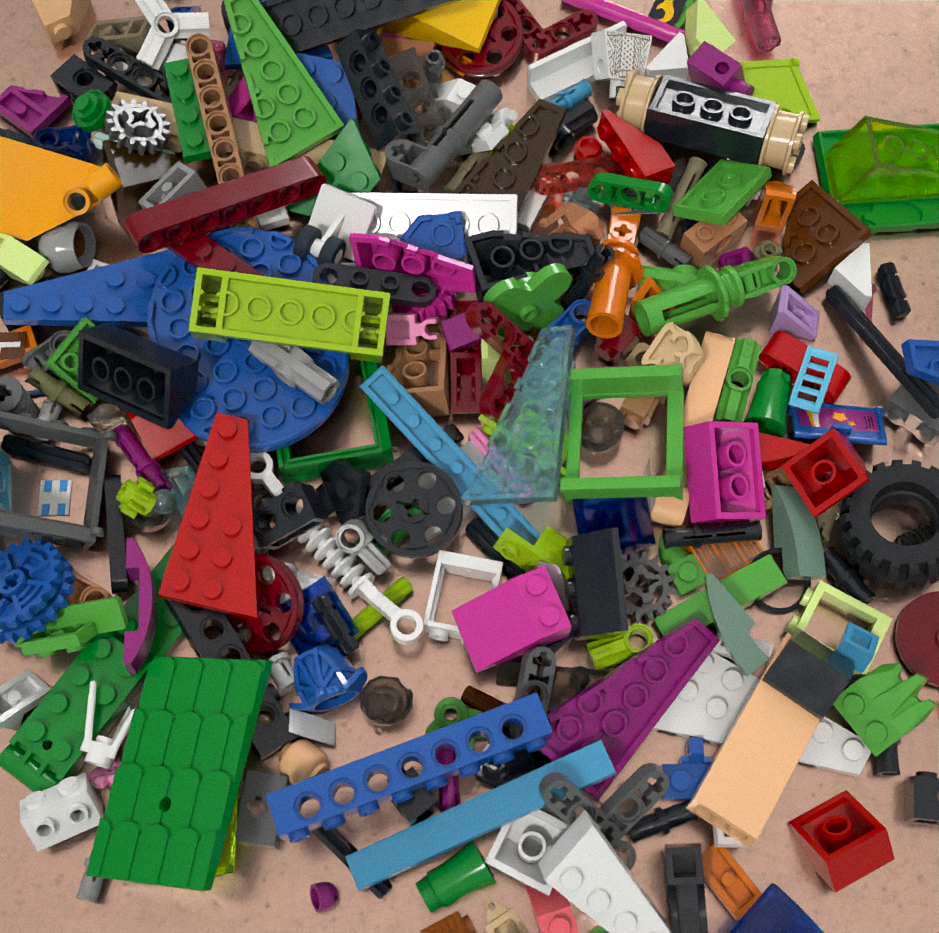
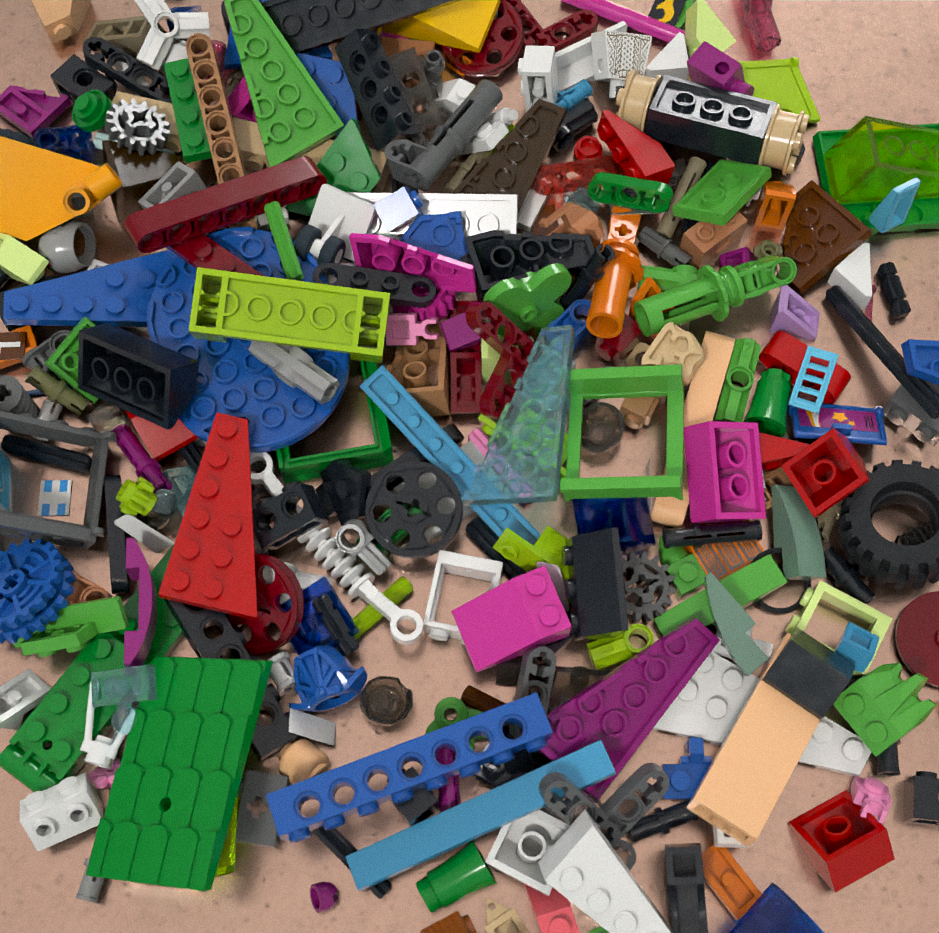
none -> clear light blue plate [91,665,157,735]
none -> white sticker [114,515,174,553]
none -> bright green axle [264,201,304,281]
none -> brick [373,187,424,232]
none -> white brick [518,46,559,112]
none -> bright pink plate [850,776,892,824]
none -> medium azure slope [869,177,920,234]

